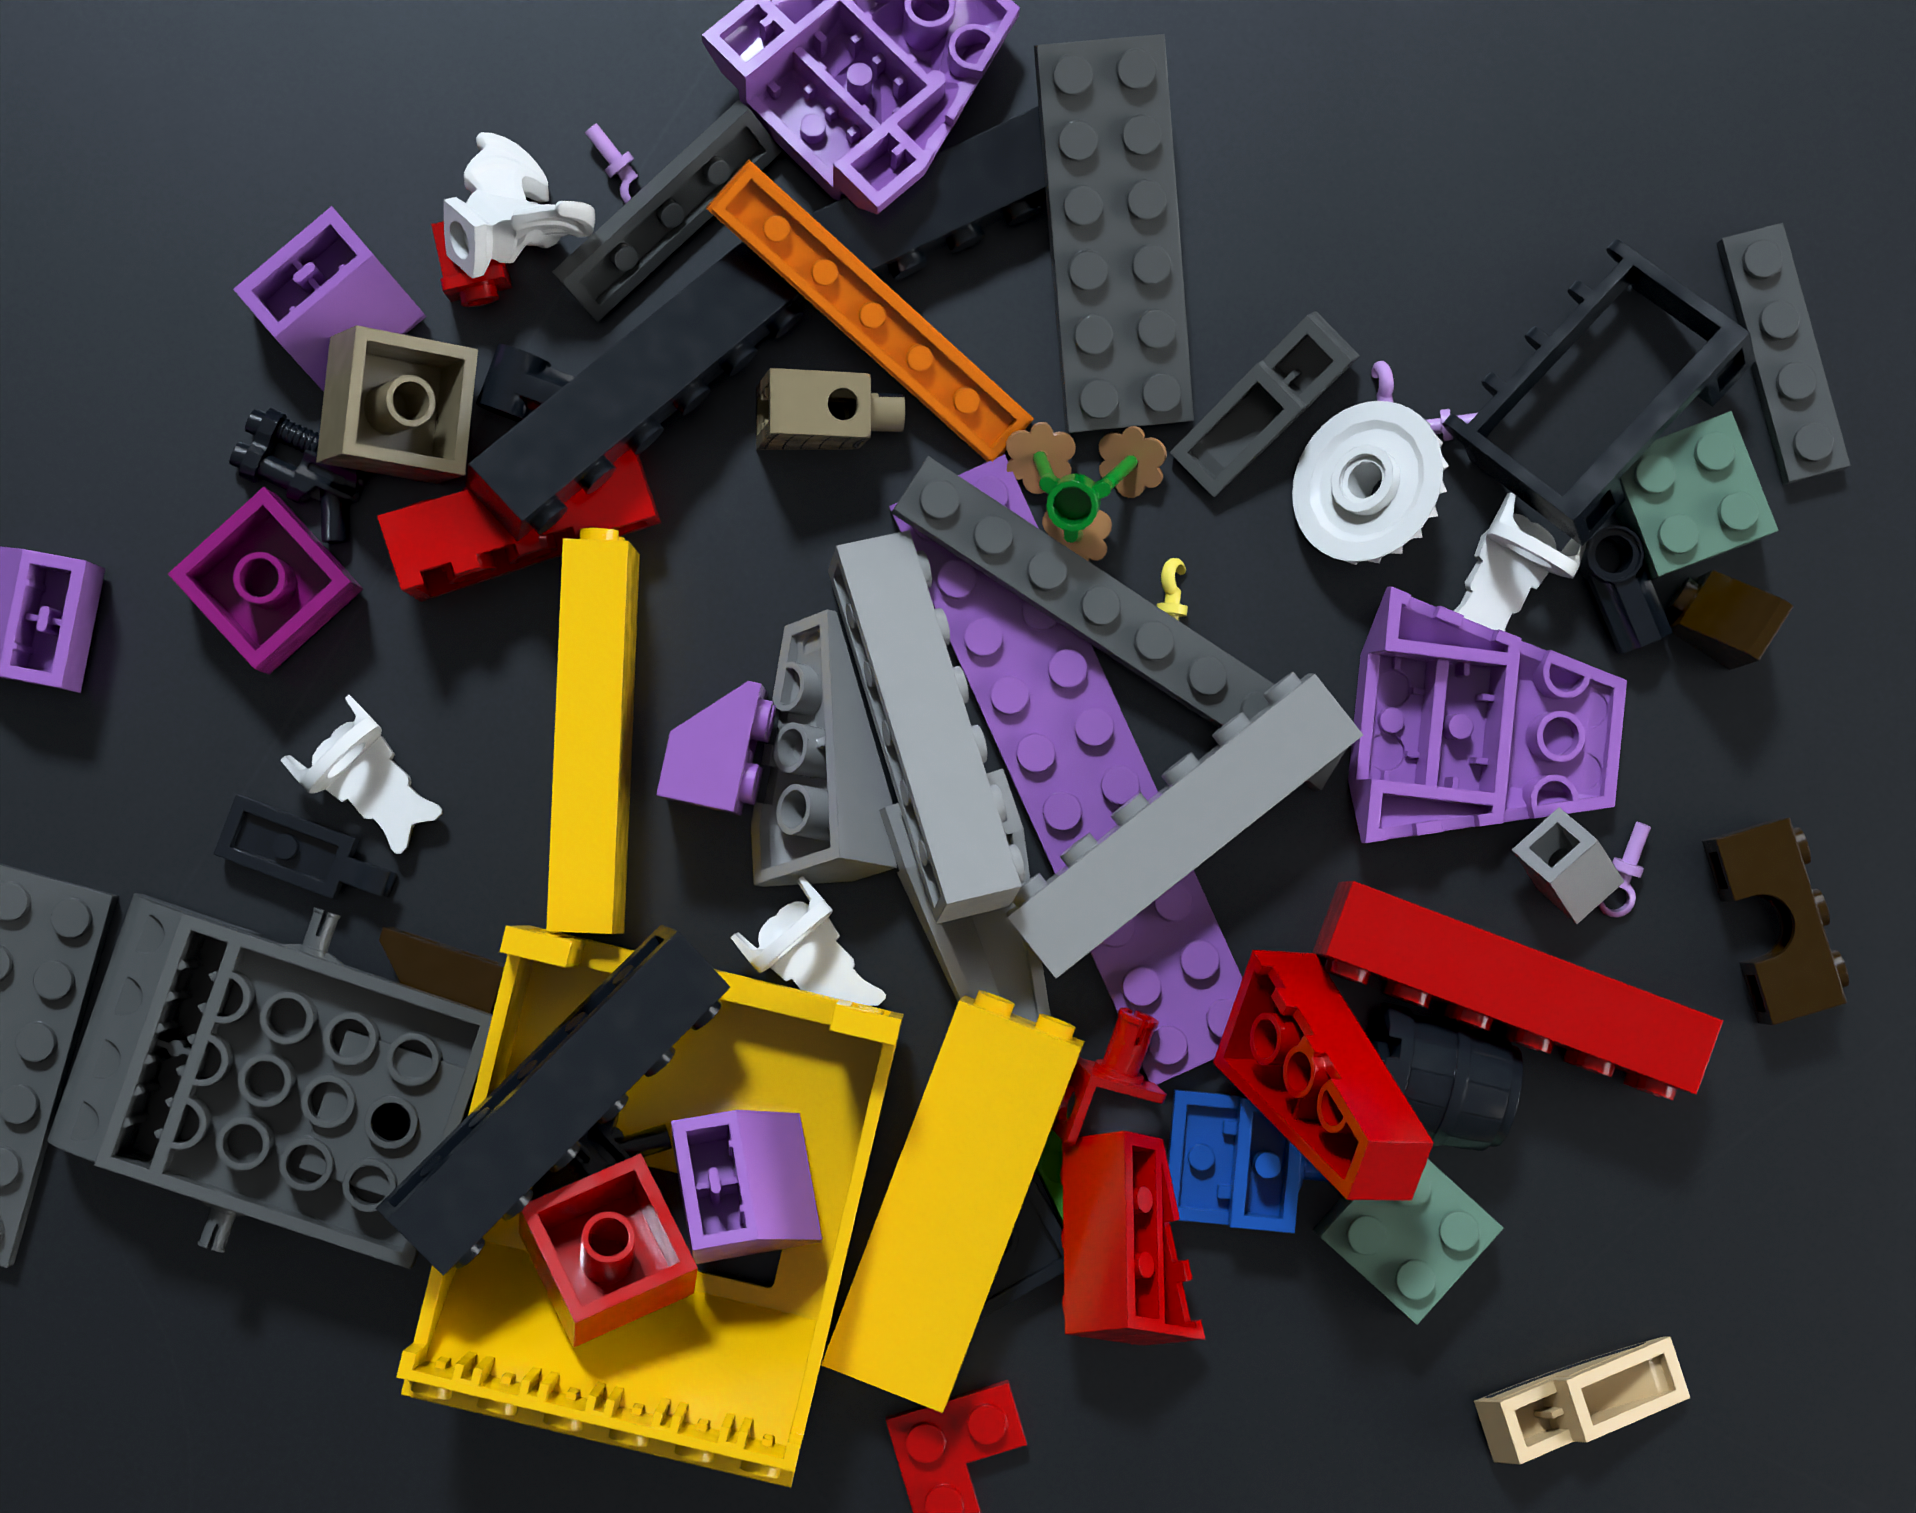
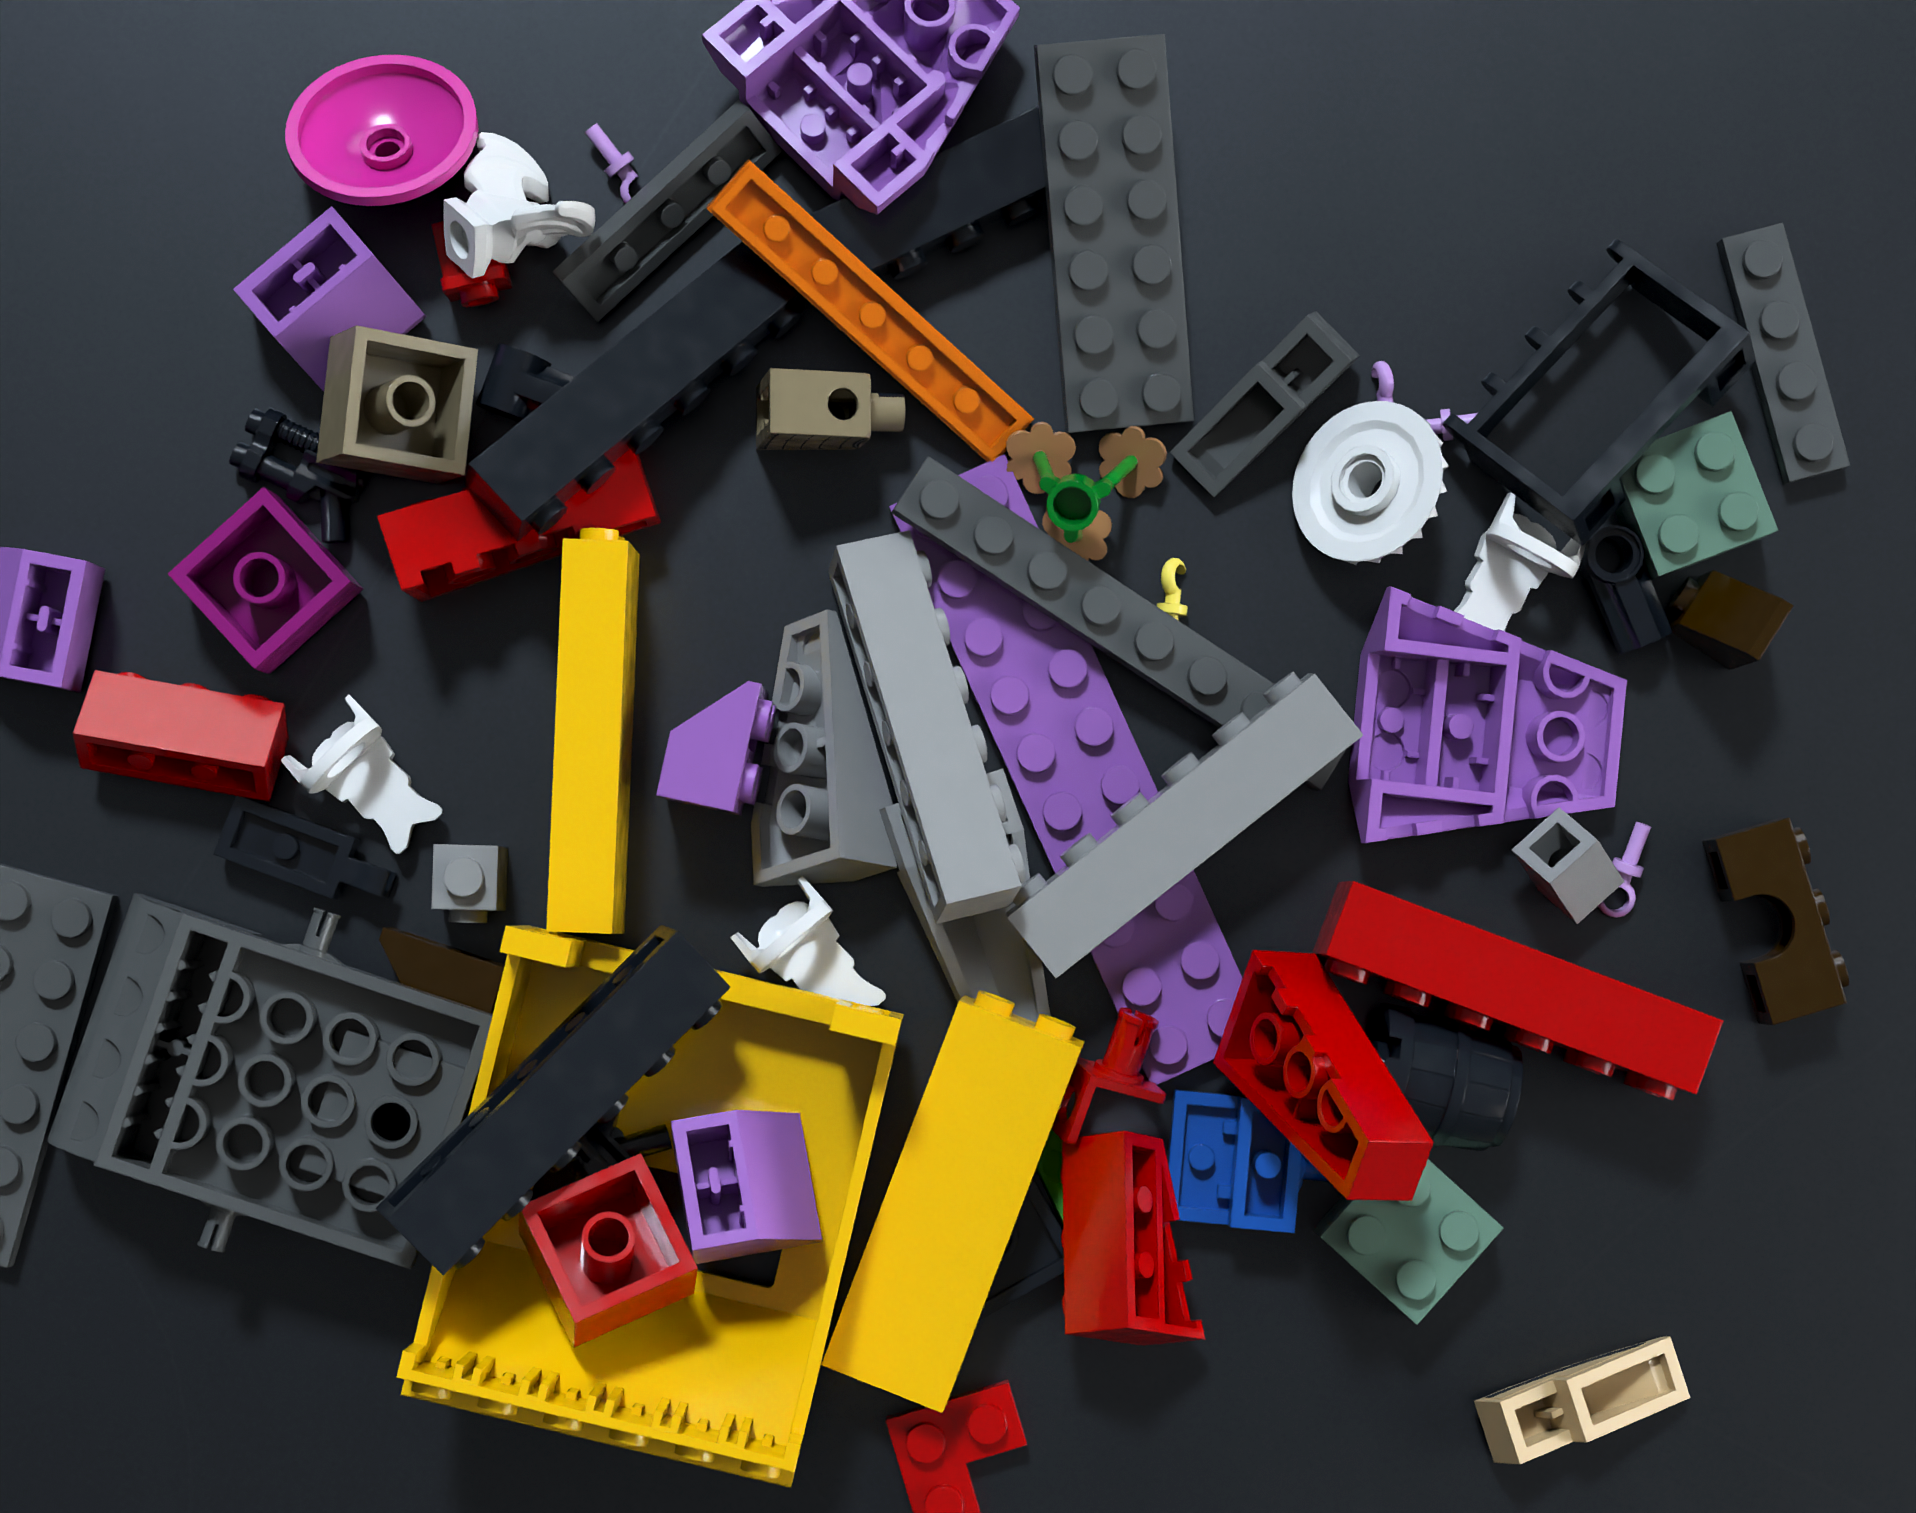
none -> brick [73,670,289,801]
none -> dark pink dish [285,55,478,206]
none -> light grey brick [431,844,508,923]

